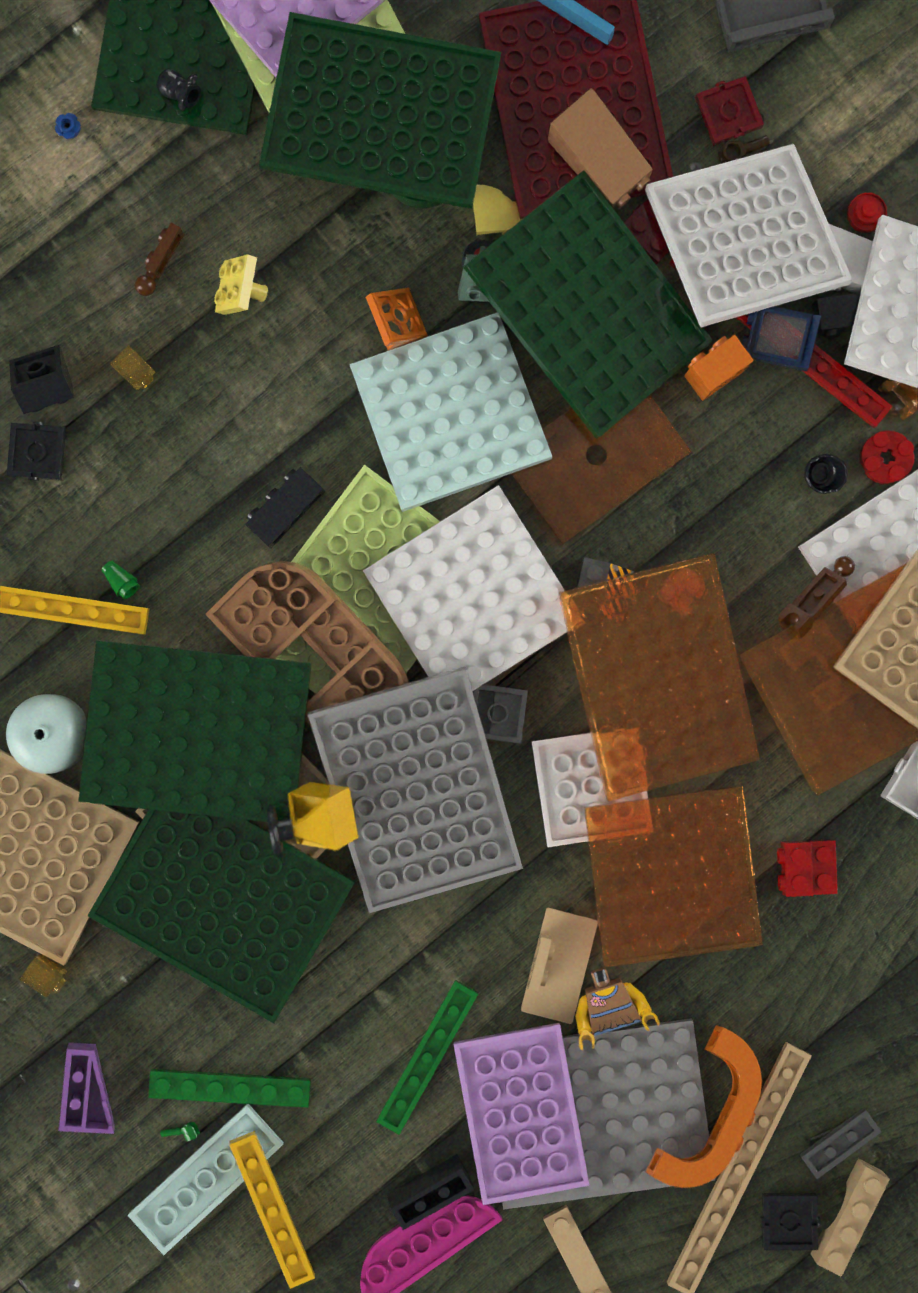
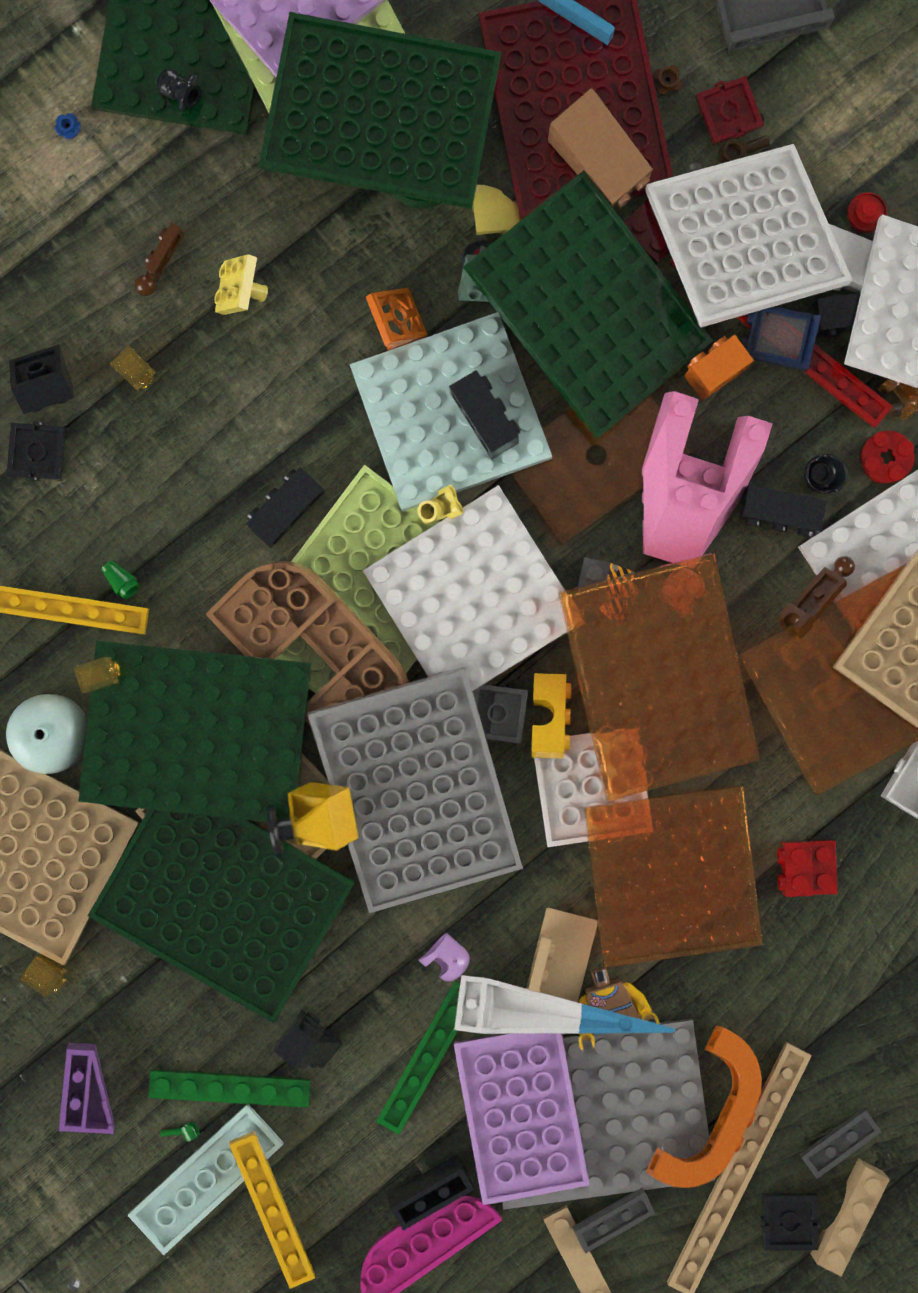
none -> clear yellow brick [74,657,120,694]
none -> black wedge [274,1010,343,1069]
none -> light yellow plate [418,485,464,525]
none -> lavender helmet [418,933,470,982]
none -> black brick [449,370,521,460]
none -> white plate [454,975,676,1034]
none -> yellow arch [532,673,571,759]
none -> dark grey plate [572,1188,655,1254]
none -> bright pink wedge [642,391,772,569]
none -> reddish brown plate [653,65,683,95]
none -> black brick [739,485,828,538]

